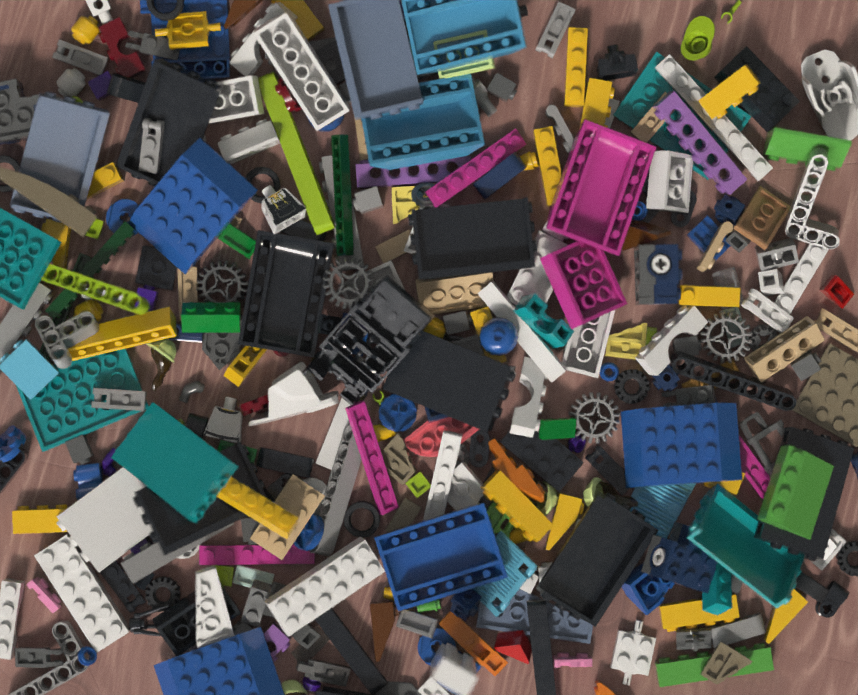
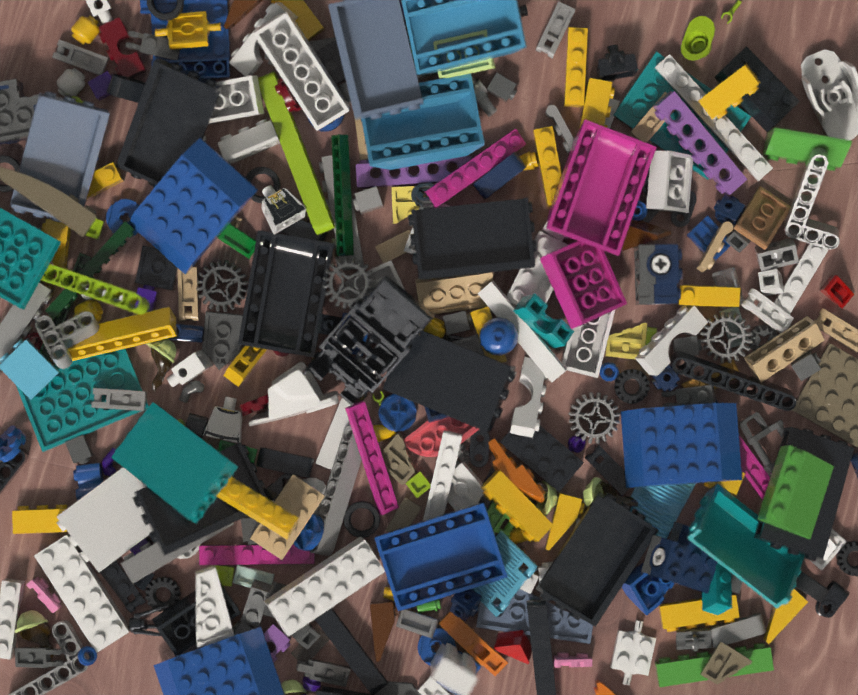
light grey plate [139,118,165,174] -> none
green brick [181,302,241,333] -> none
green tile [539,417,576,440] -> none
none -> piece [15,610,54,659]
none -> dark red plate [24,332,43,350]
none -> white torso [167,350,213,387]

